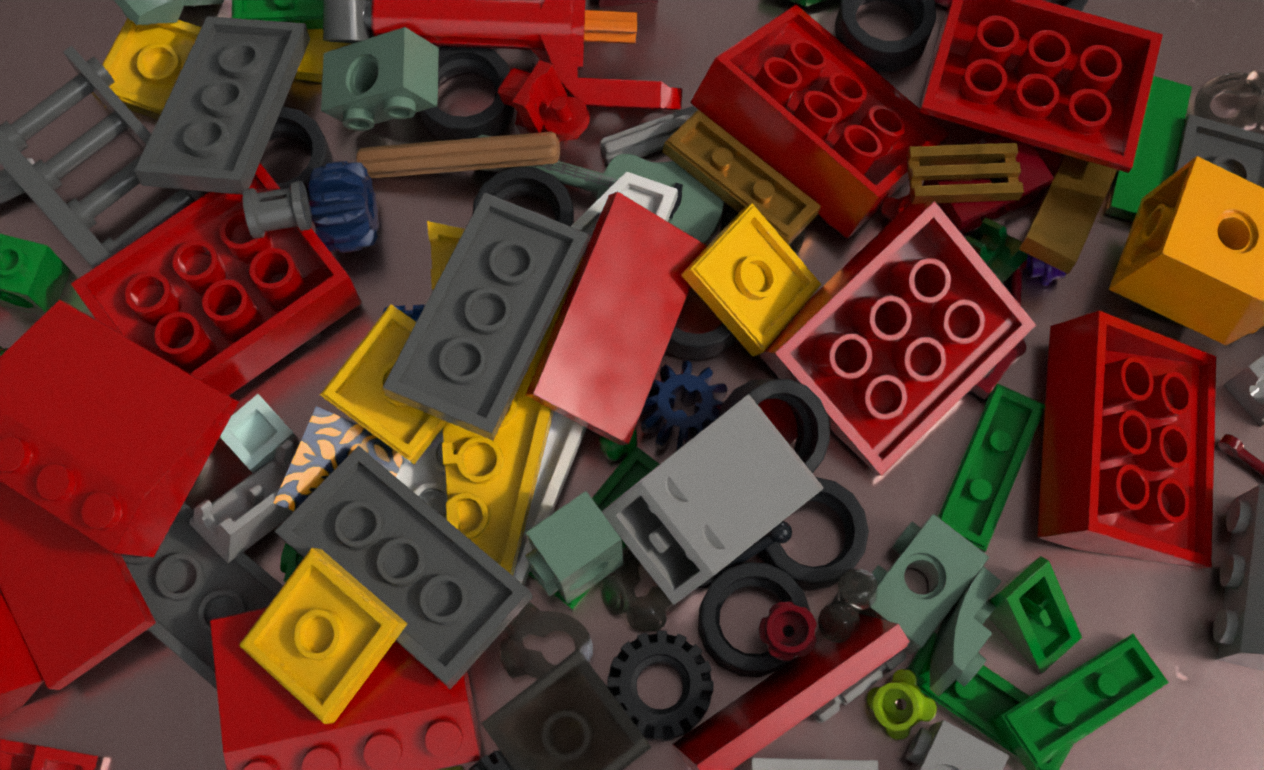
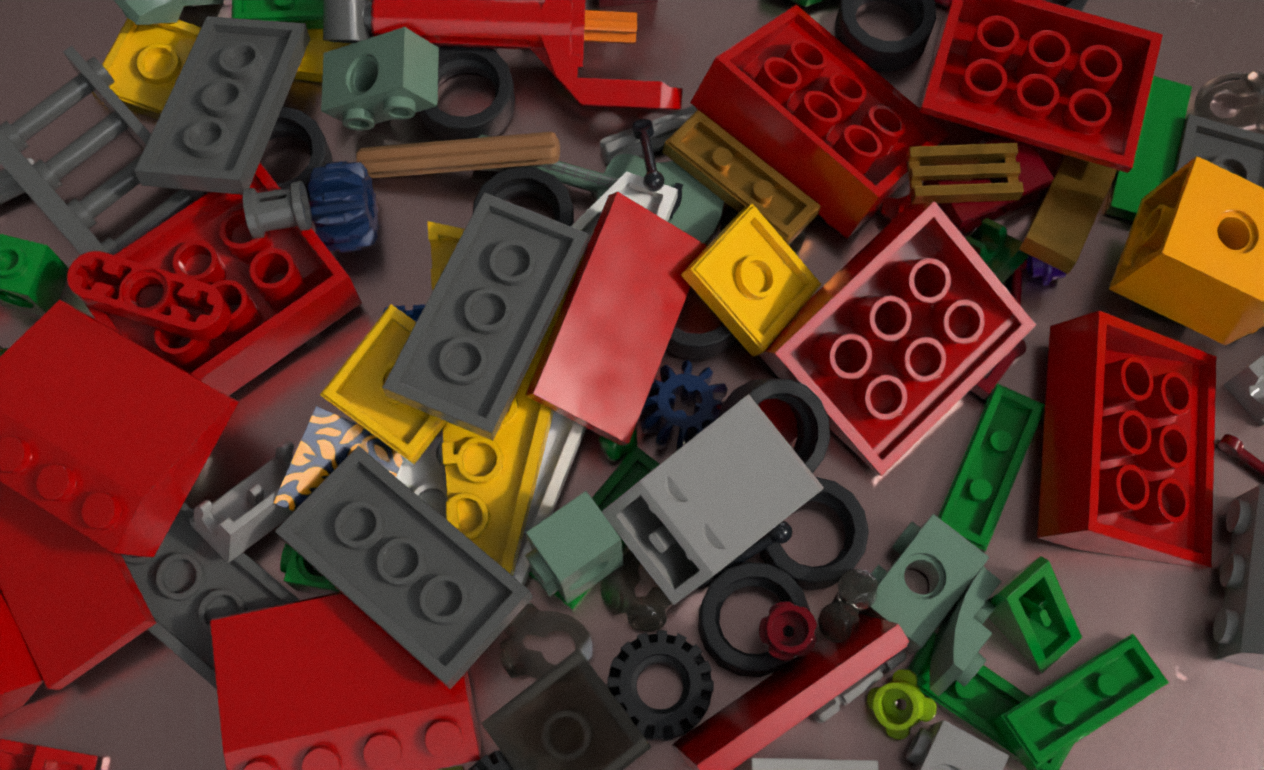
light aqua plate [220,394,298,473] -> none
yellow tile [239,548,407,724] -> none
red hips [498,60,590,143] -> none
none -> red beam [67,251,231,341]
none -> black hinge [632,119,665,192]

